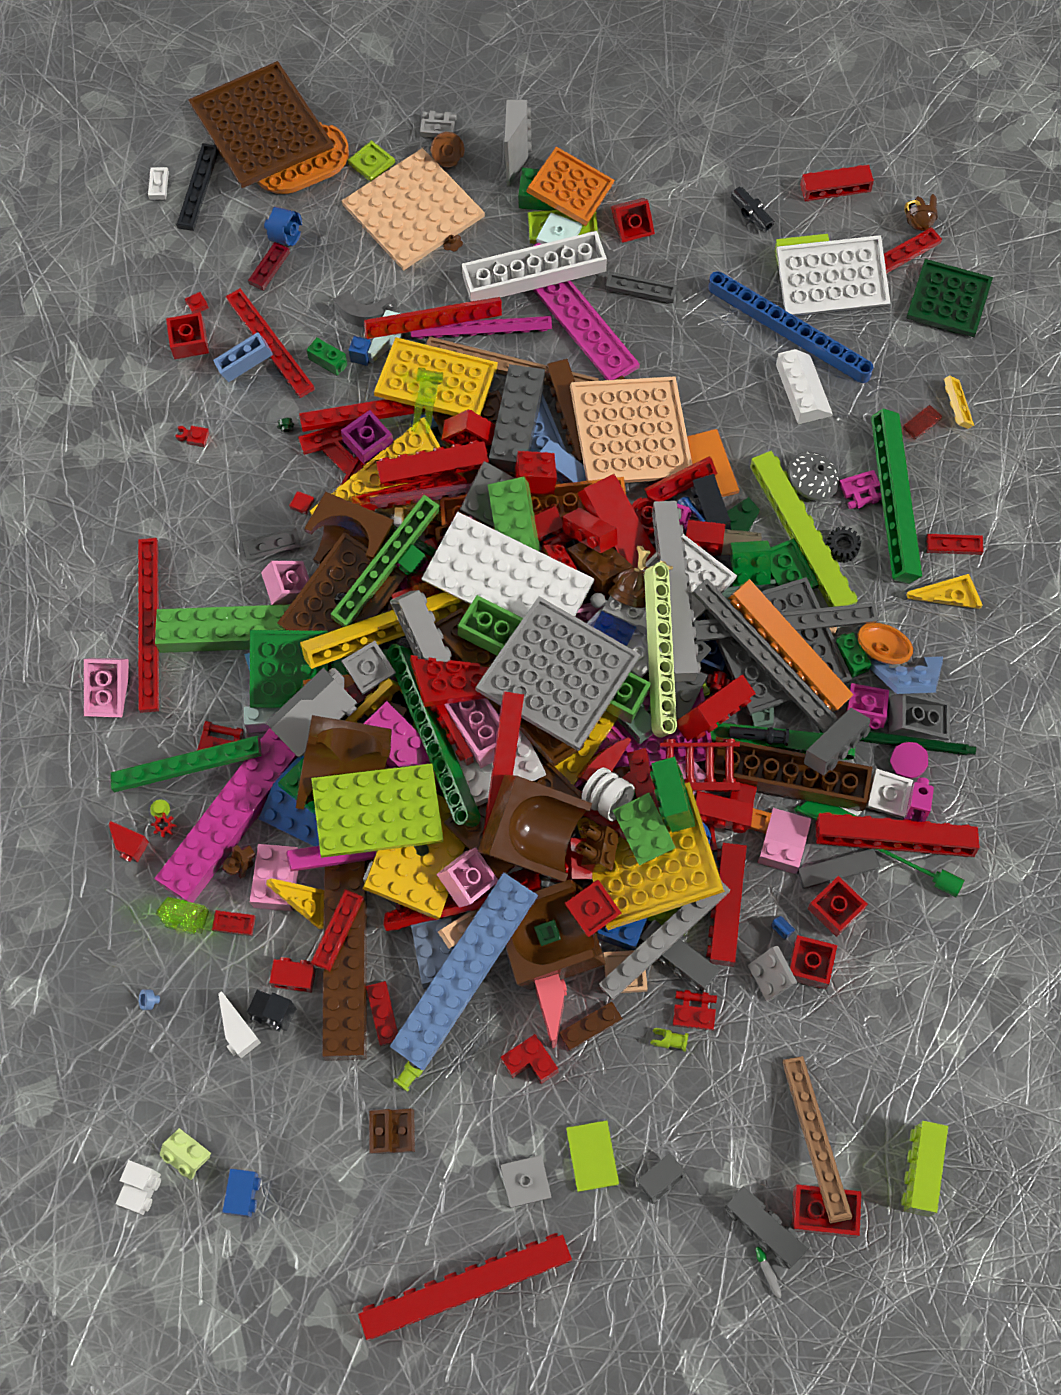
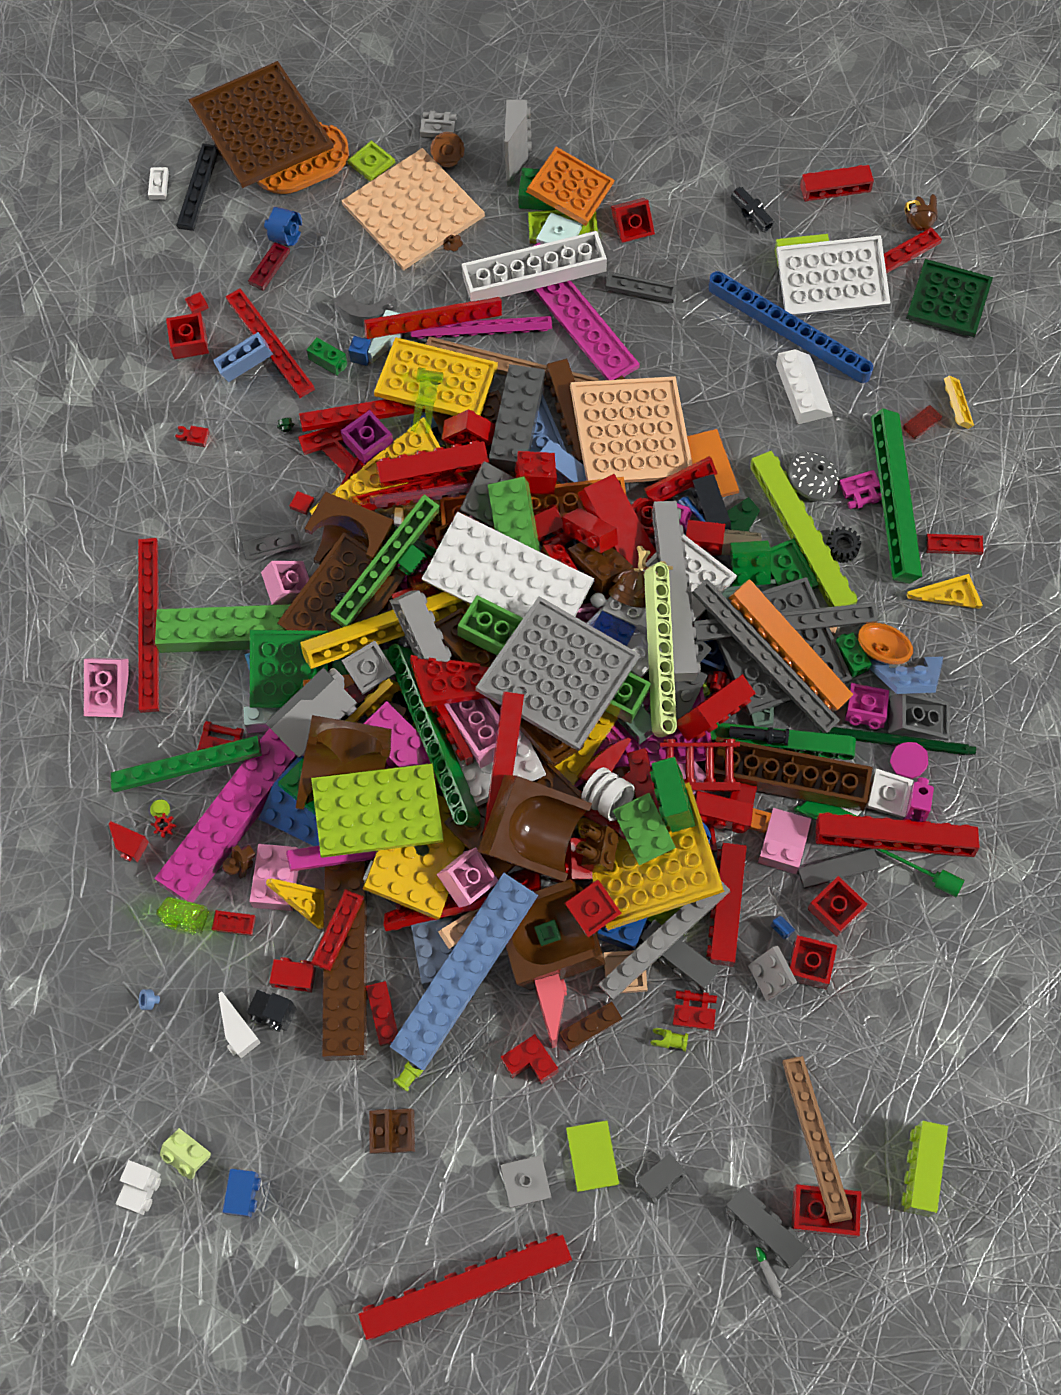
dark grey brick [804,708,871,776] -> none

